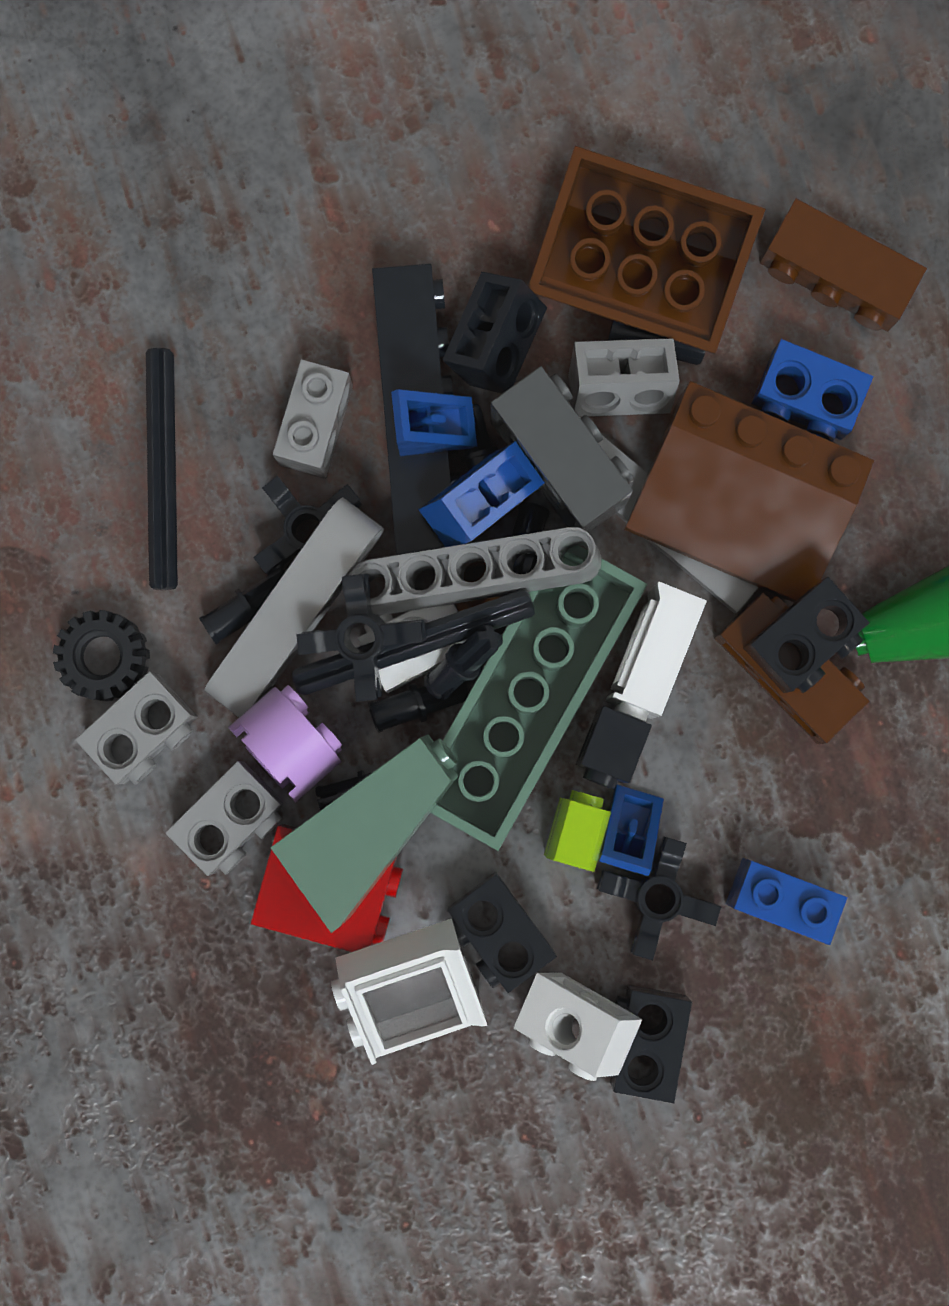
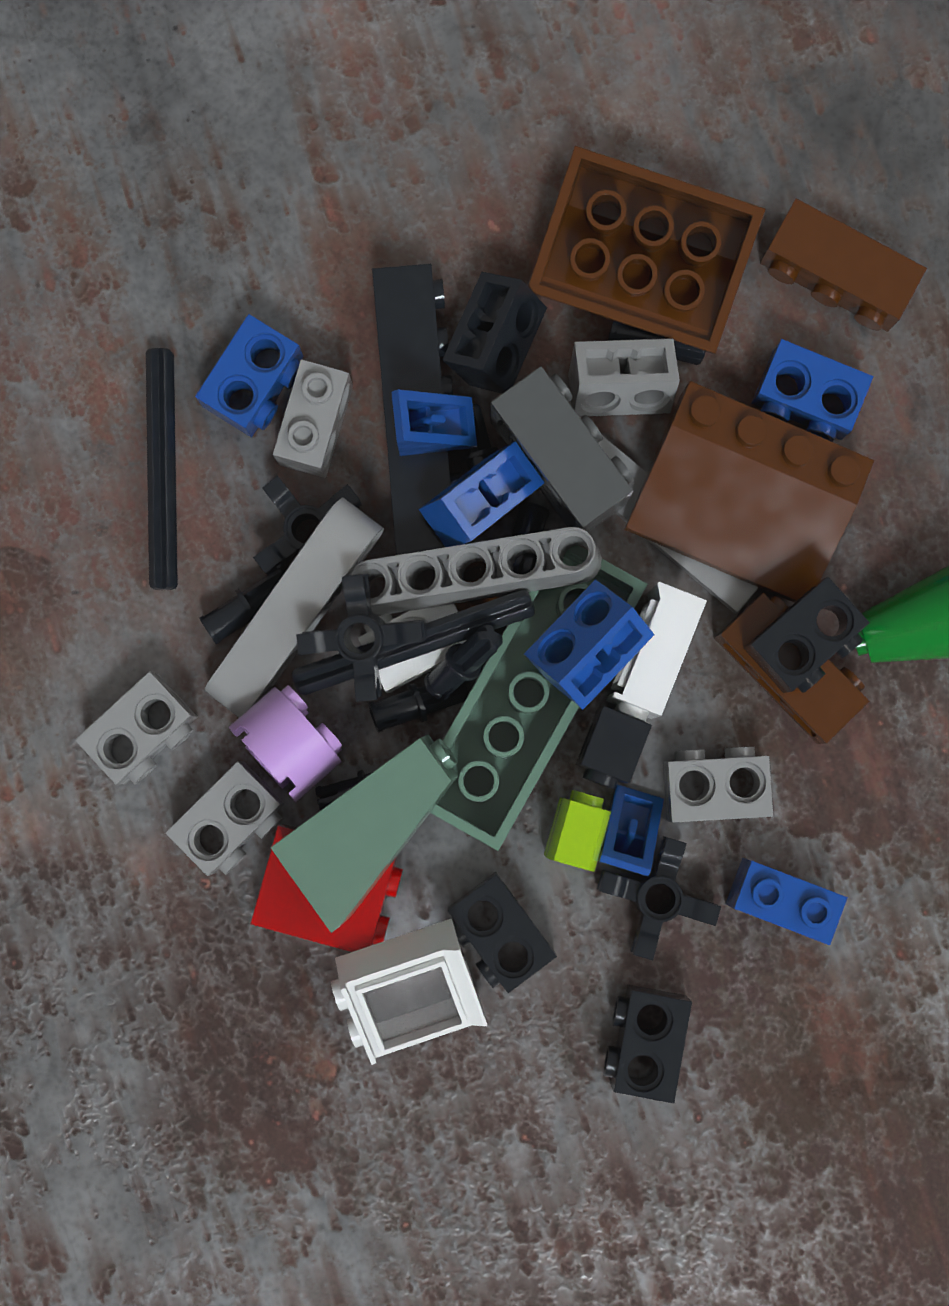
black tyre [53,610,150,701] -> none
white brick [514,973,642,1081] -> none
none -> blue brick [195,314,304,438]
none -> blue brick [524,579,655,710]
none -> light grey brick [663,747,773,823]

